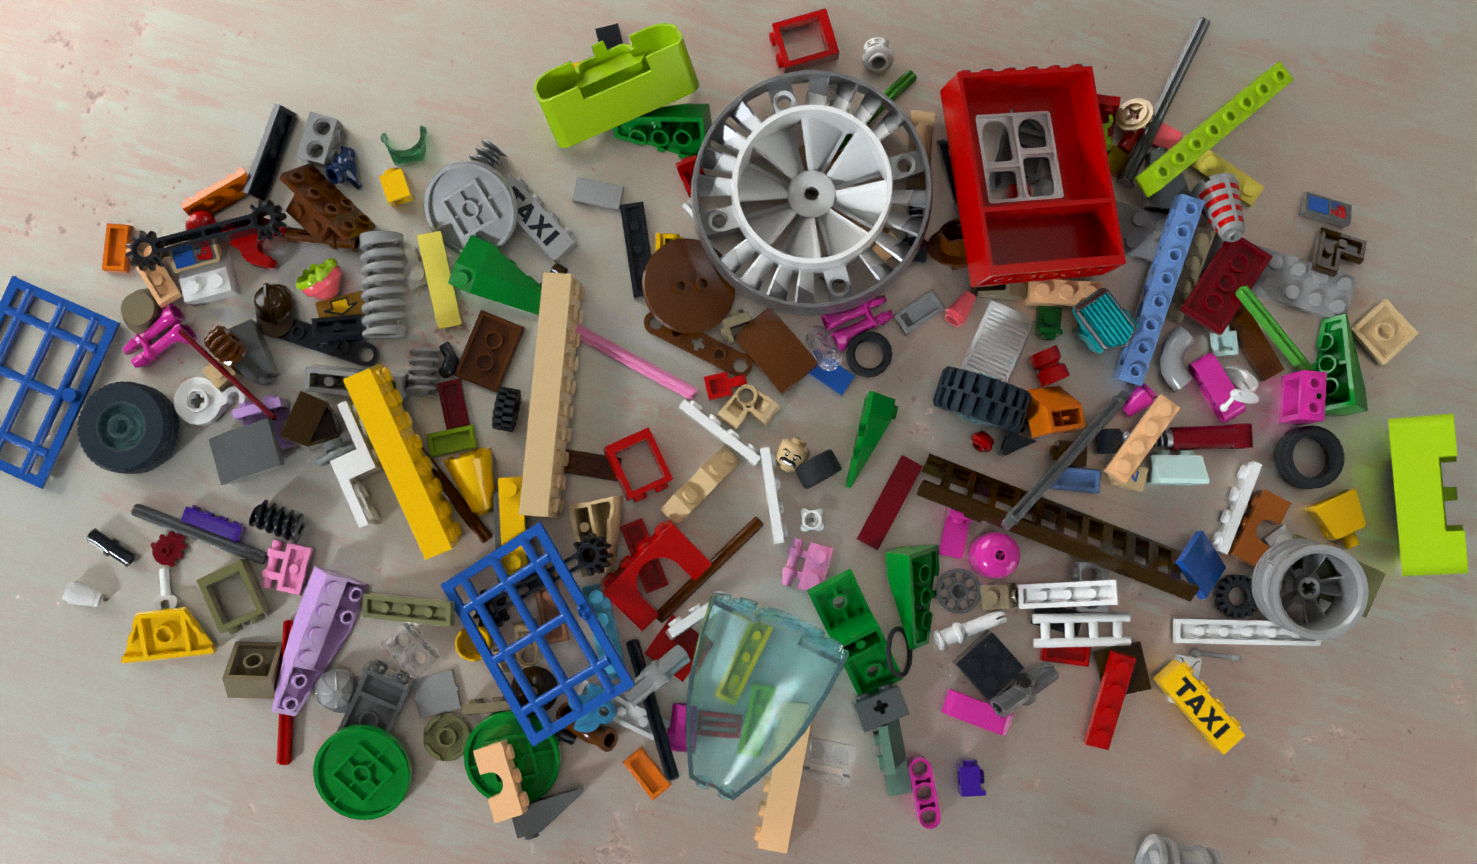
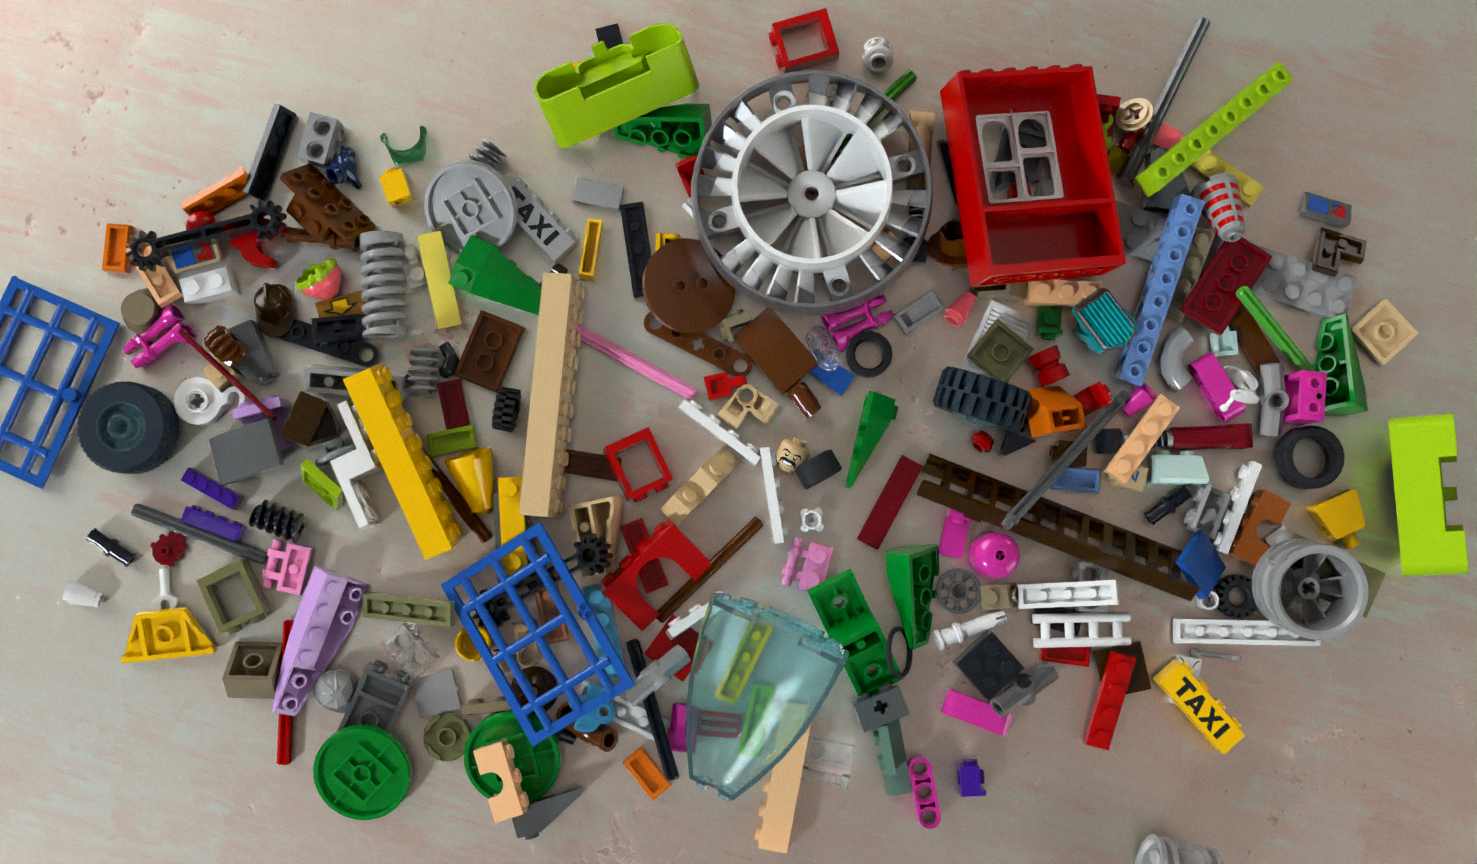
none -> dark purple piece [181,467,244,510]
none -> lime tile [301,459,343,511]
none -> yellow piece [578,218,603,282]
none -> reddish brown piece [786,381,822,419]
none -> olive tile [966,319,1034,383]
none -> red bracket [1073,381,1113,417]
none -> black pin [1144,485,1192,525]
none -> light grey bracket [1183,482,1231,540]
none -> white hose [1195,591,1219,610]
none -> light grey piece [1259,362,1289,437]

